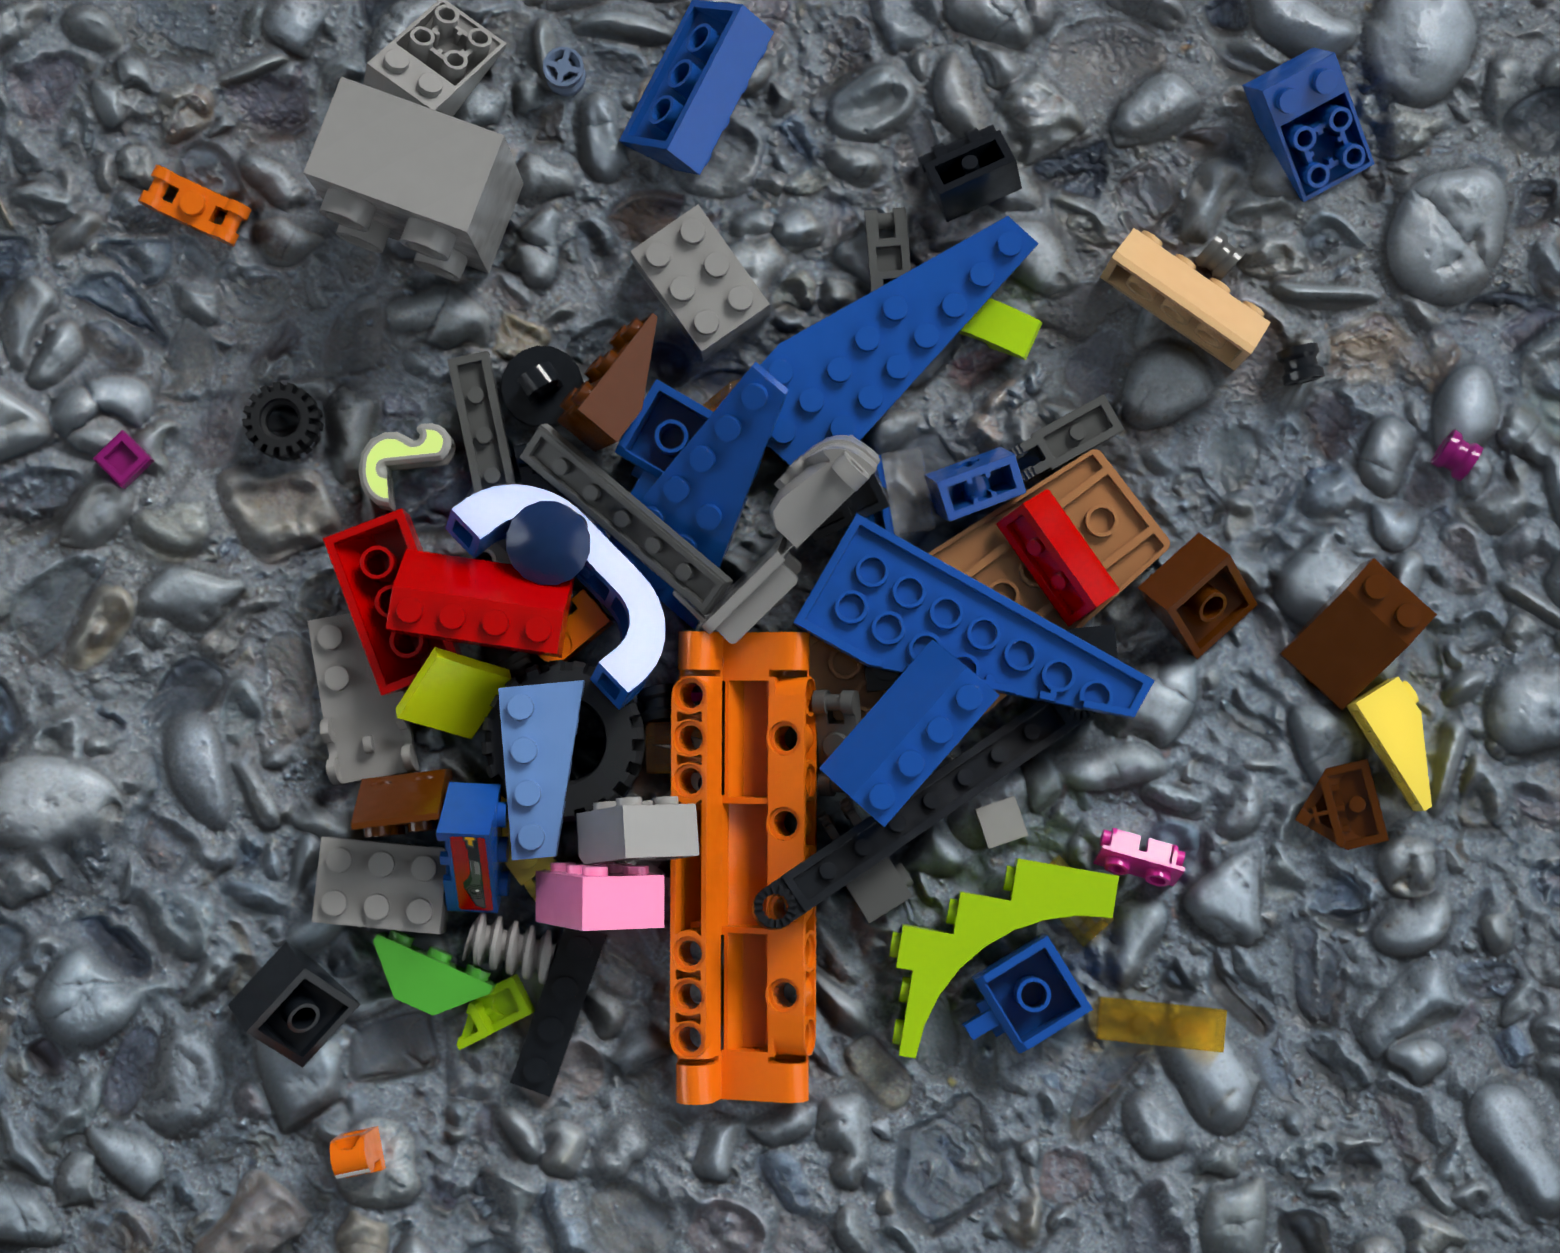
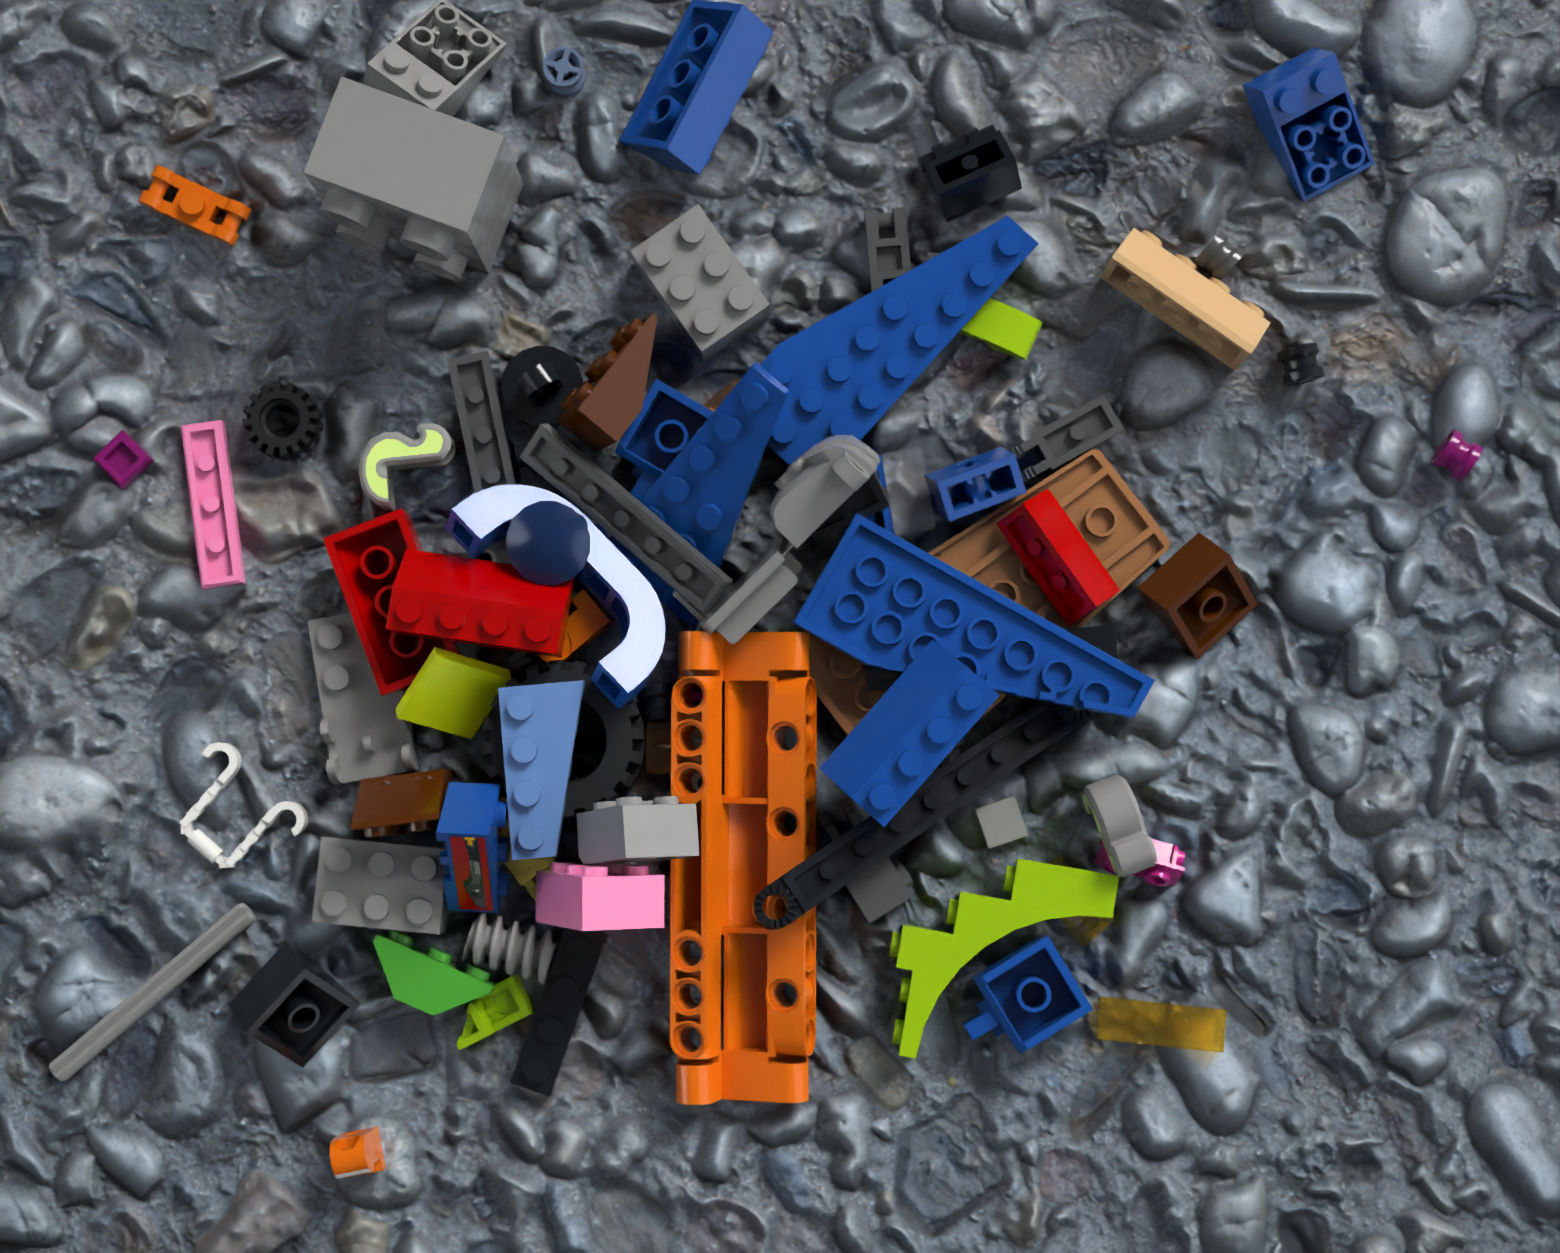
dark grey plate [812,690,861,797] -> none
reddish brown slope [1279,558,1437,710] -> none
reddish brown slope [1295,758,1389,850] -> none
light yellow slope [1346,677,1432,811] -> none
none -> light grey axle [49,903,256,1082]
none -> white piece [180,742,308,868]
none -> bright pink tile [181,420,246,590]
none -> light grey animal [1081,774,1157,878]

